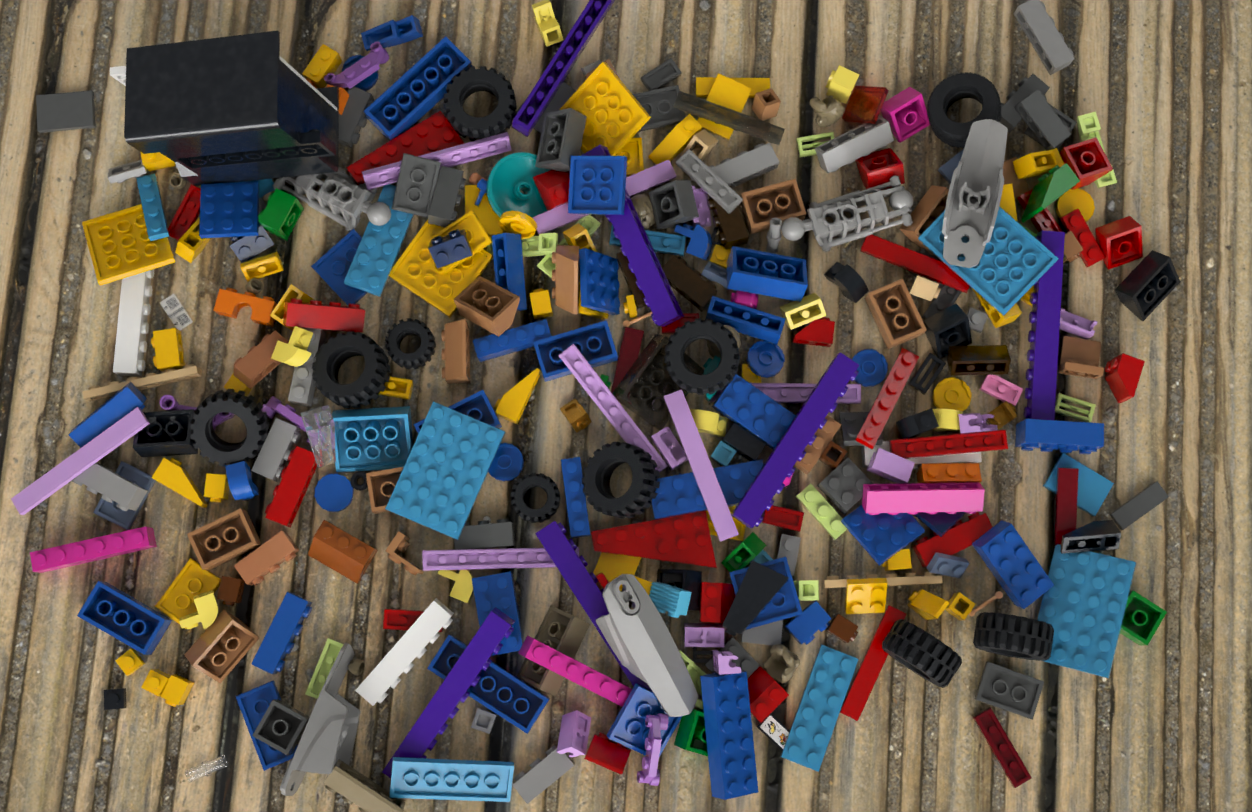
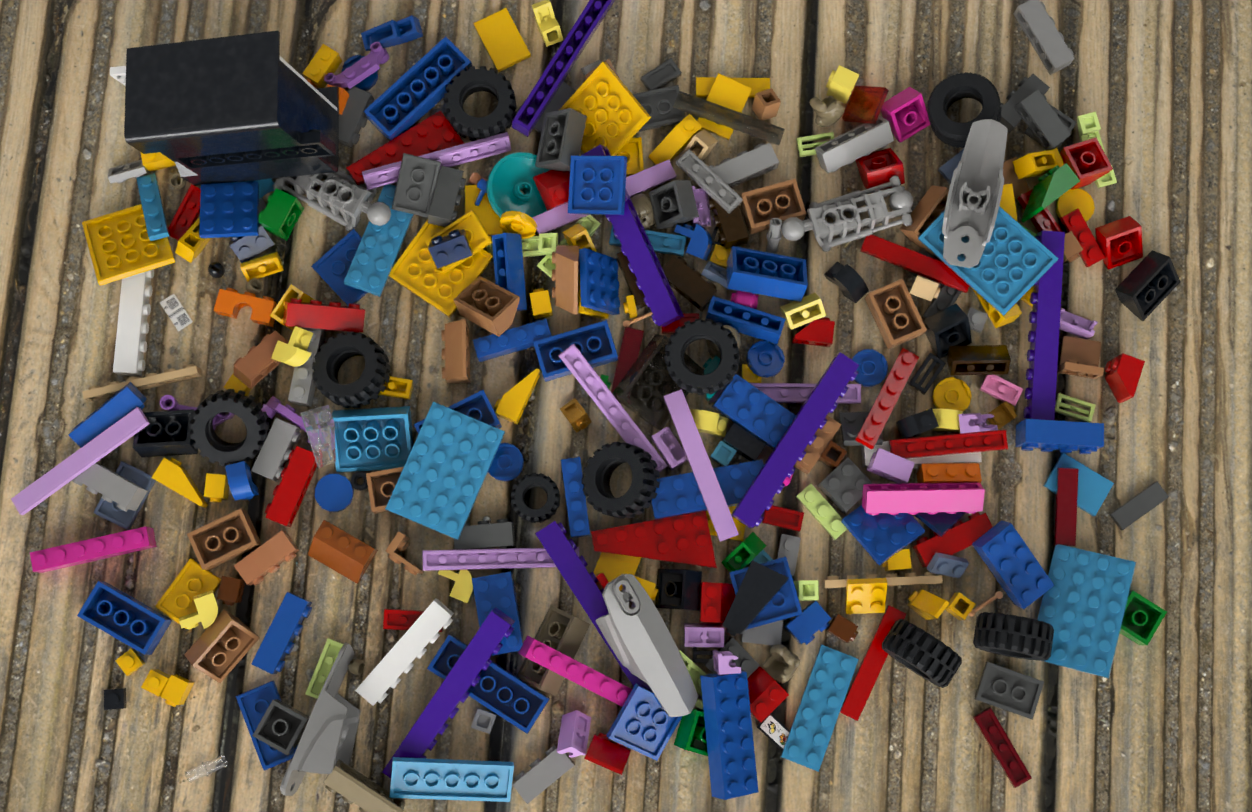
dark grey tile [36,90,96,133] -> none
yellow brick [151,328,185,372] -> none
black tyre [385,318,436,369] -> none
medium lavender plate [637,713,668,786] -> none
medium azure brick [649,582,692,618] -> none
black slope [1060,520,1121,554] -> none
none -> black hinge [208,262,225,278]
none -> yellow tile [473,8,531,72]

